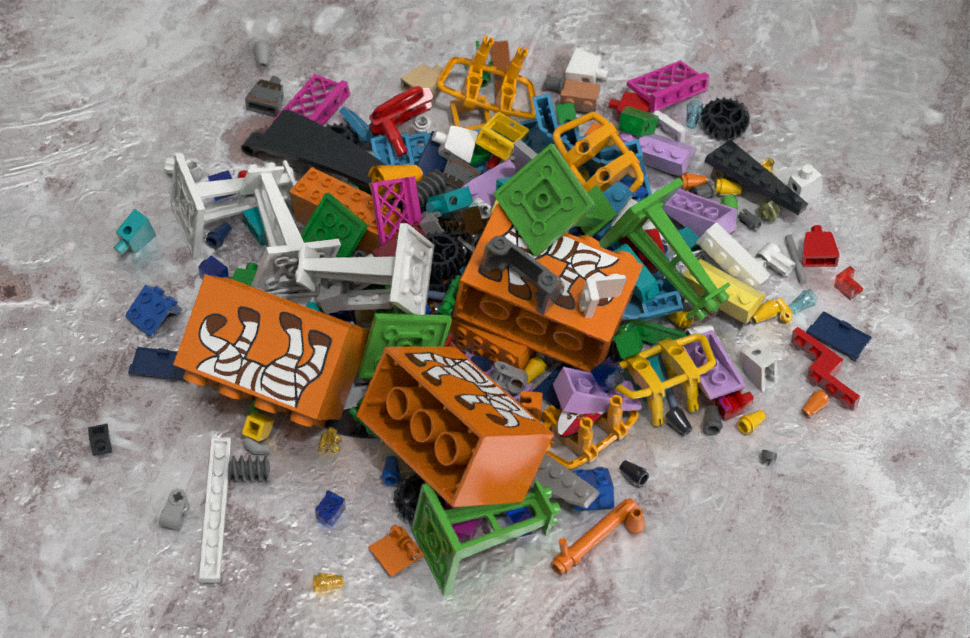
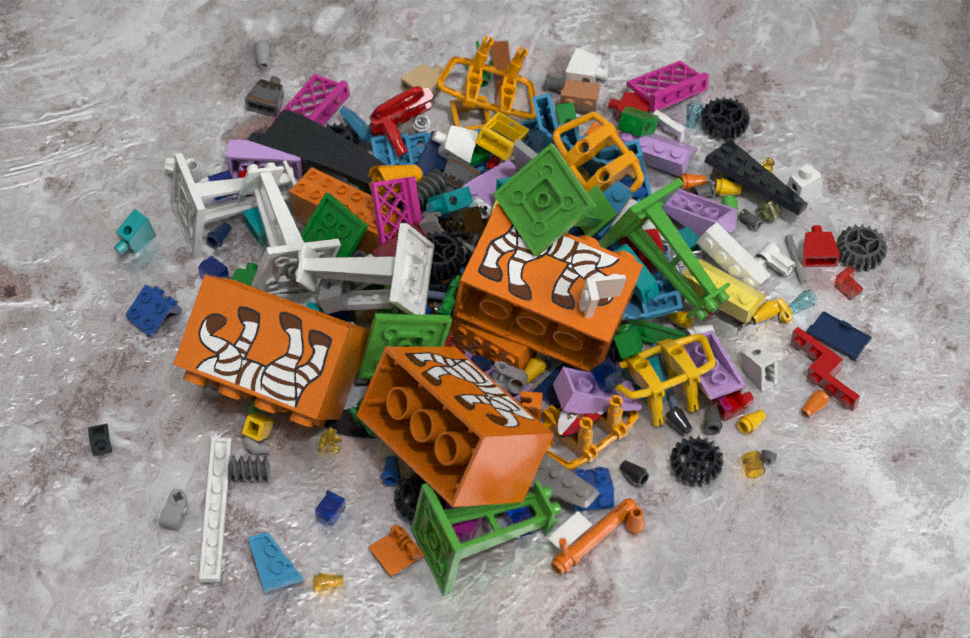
dark blue door [128,347,186,382] -> none
dark grey windscreen [480,236,565,316] -> none
none -> lavender slope [226,139,302,181]
none -> dark azure wing [248,532,304,593]
none -> white slope [548,511,593,550]
none -> black gear [670,435,724,487]
none -> clear yellow wheel [741,451,766,478]
none -> dark grey gear [836,224,888,271]

